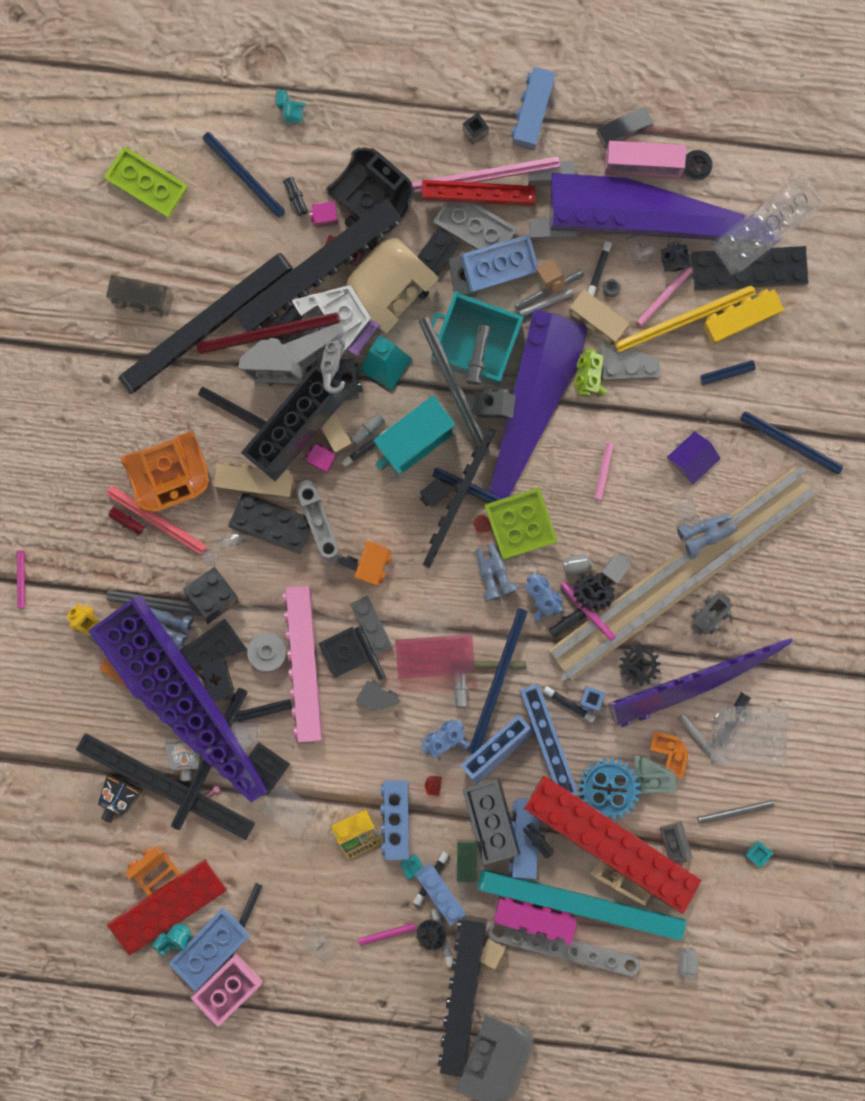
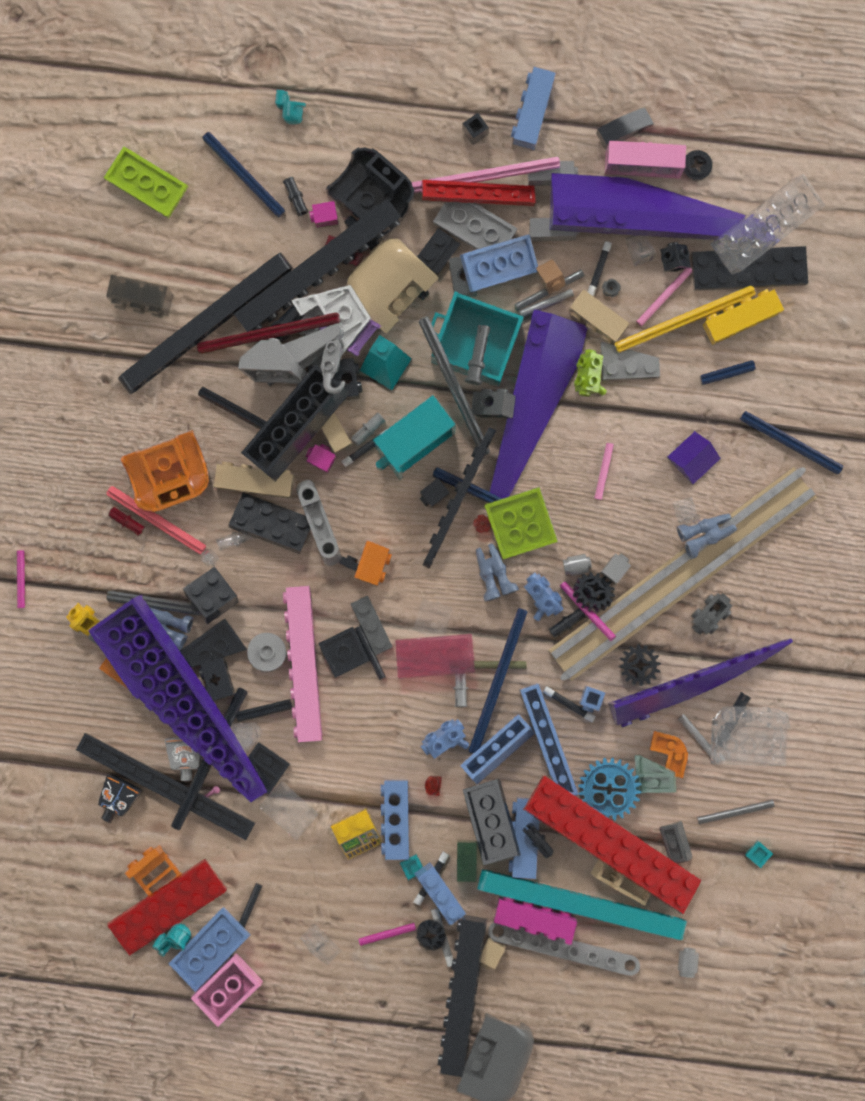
dark grey slope [355,679,401,710] -> none

